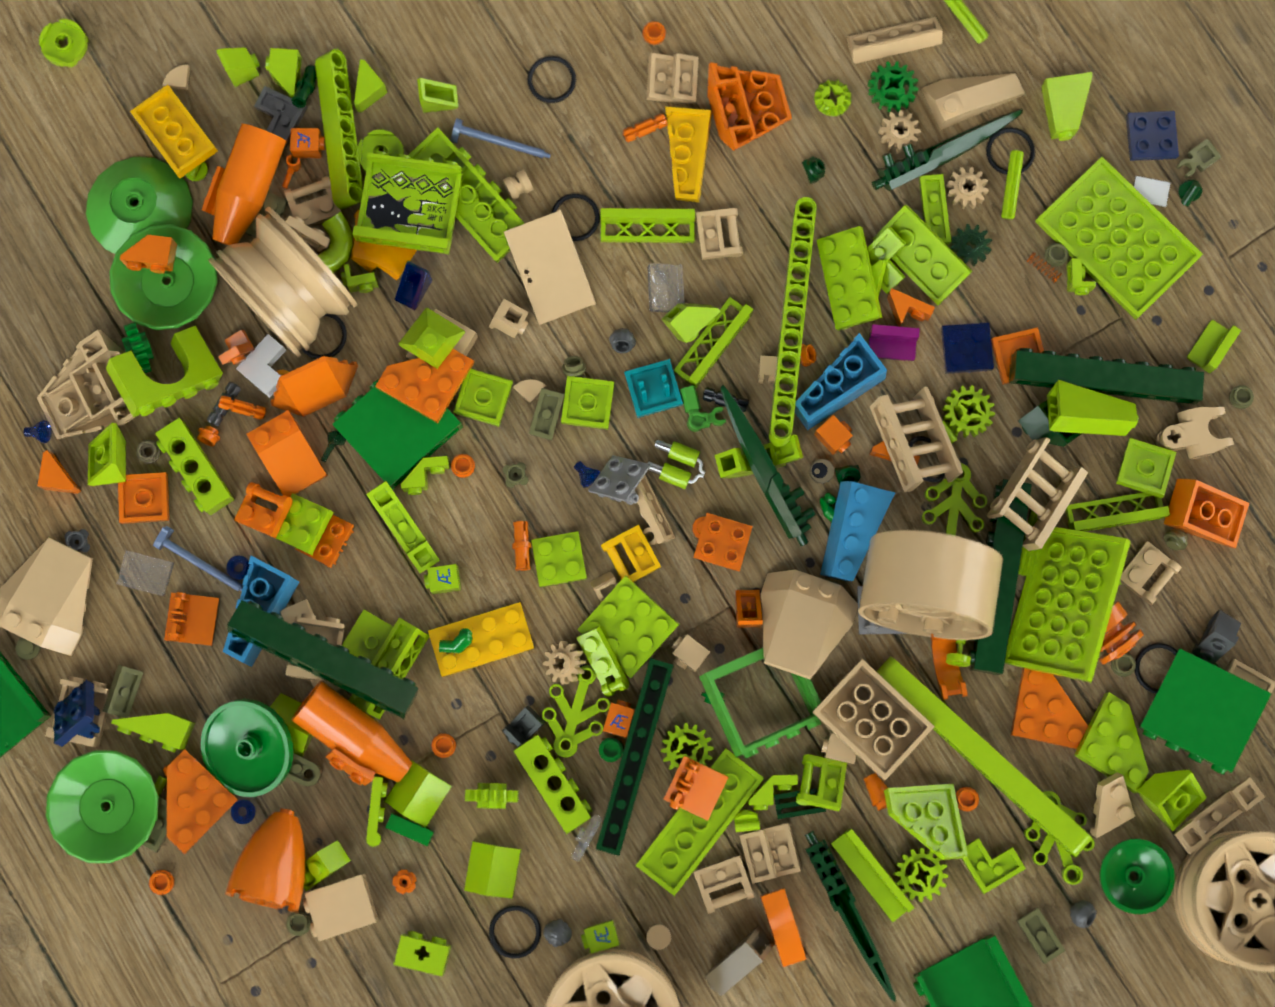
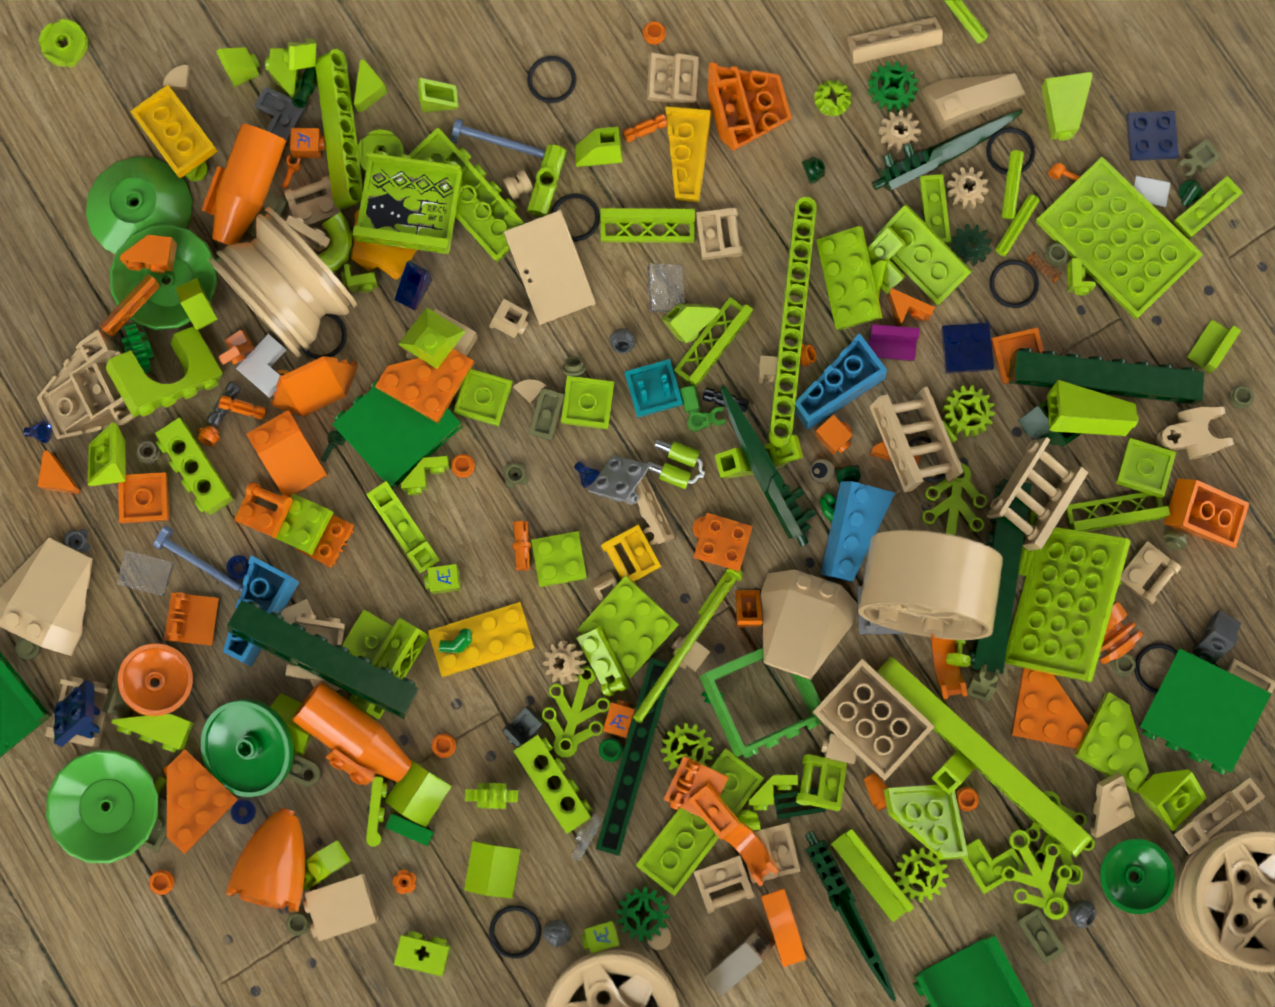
none -> orange slope [99,274,160,337]
none -> orange dish [118,644,193,716]
none -> lime slope [176,278,218,330]
none -> lime slope [283,38,316,70]
none -> lime piece [527,144,567,217]
none -> lime slope [575,126,622,167]
none -> green gear [616,887,671,942]
none -> lime bar [633,569,743,722]
none -> orange piece [688,783,779,886]
none -> lime brick [932,751,975,795]
none -> olive plate [967,664,1000,702]
none -> black tyre [989,260,1039,308]
none -> lime axle [995,194,1040,257]
none -> lime plant [1001,830,1072,920]
none -> orange hand [1048,163,1081,181]
none -> lime plate [1174,176,1243,239]

